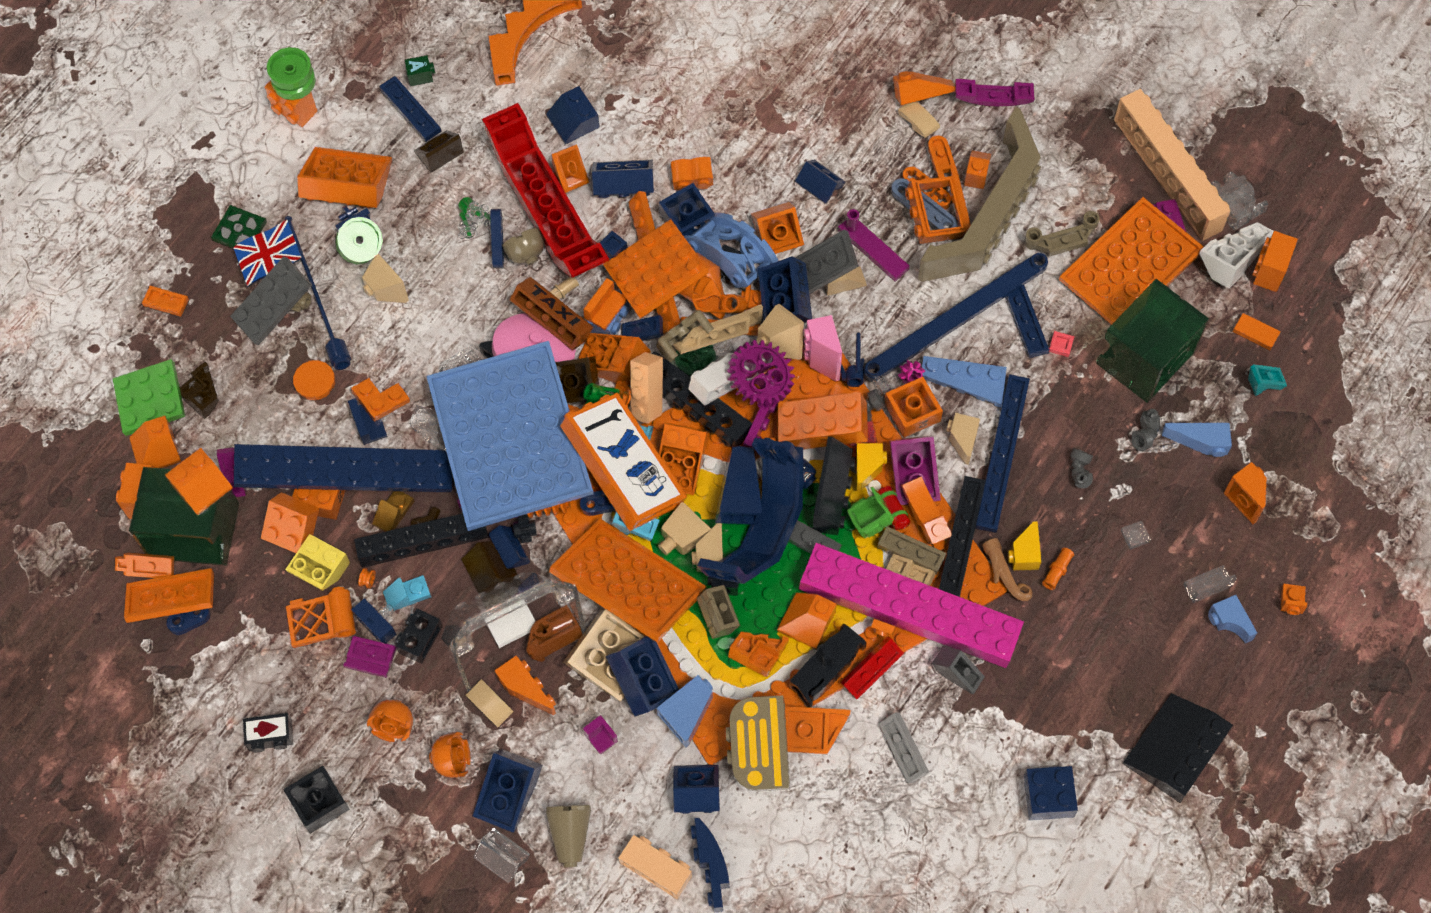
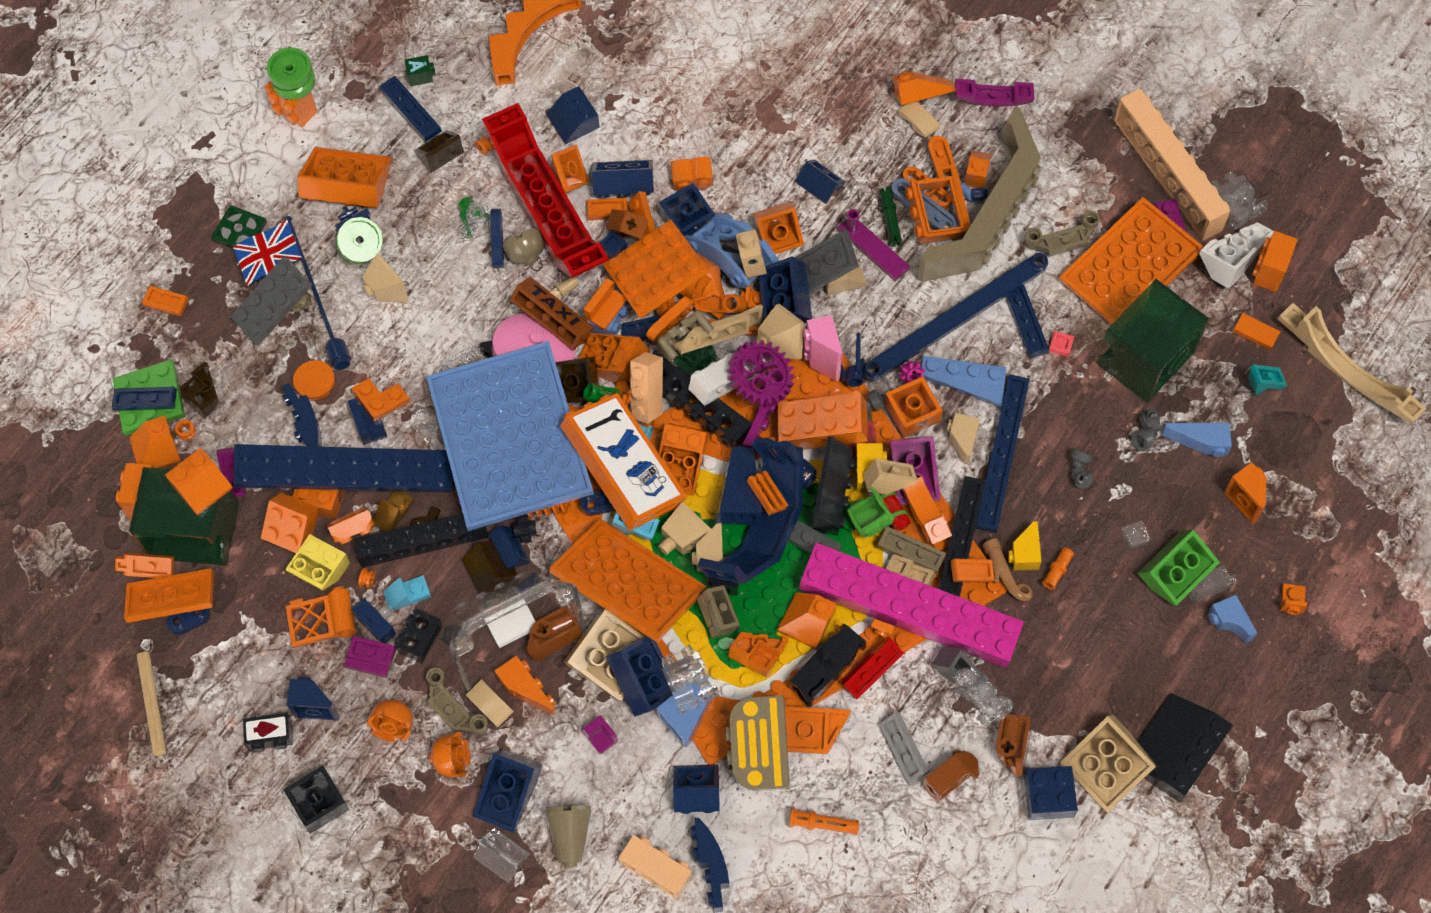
none -> dark blue tile [112,387,177,411]
none -> tan axle [137,651,166,756]
none -> orange bush [175,419,196,441]
none -> dark blue slope [282,383,322,447]
none -> dark blue slope [286,677,340,721]
none -> orange slope [327,506,375,545]
none -> dark tan plate [426,667,488,736]
none -> orange bush [474,136,494,156]
none -> orange tile [587,198,628,221]
none -> dark orange piece [605,209,648,239]
none -> orange beam [646,296,695,343]
none -> clear hips [661,645,720,714]
none -> tan torso [736,230,767,278]
none -> orange tile [747,471,788,515]
none -> orange pin [789,807,859,835]
none -> tan slope [864,458,917,494]
none -> dark green pin [879,187,903,247]
none -> dark orange piece [923,750,979,803]
none -> orange tile [951,559,995,583]
none -> clear hips [952,668,1013,724]
none -> dark blue arm [961,182,988,202]
none -> dark orange piece [996,713,1032,777]
none -> tan slope [1060,715,1156,813]
none -> bright green slope [1137,529,1220,606]
none -> tan slope [1278,303,1427,424]

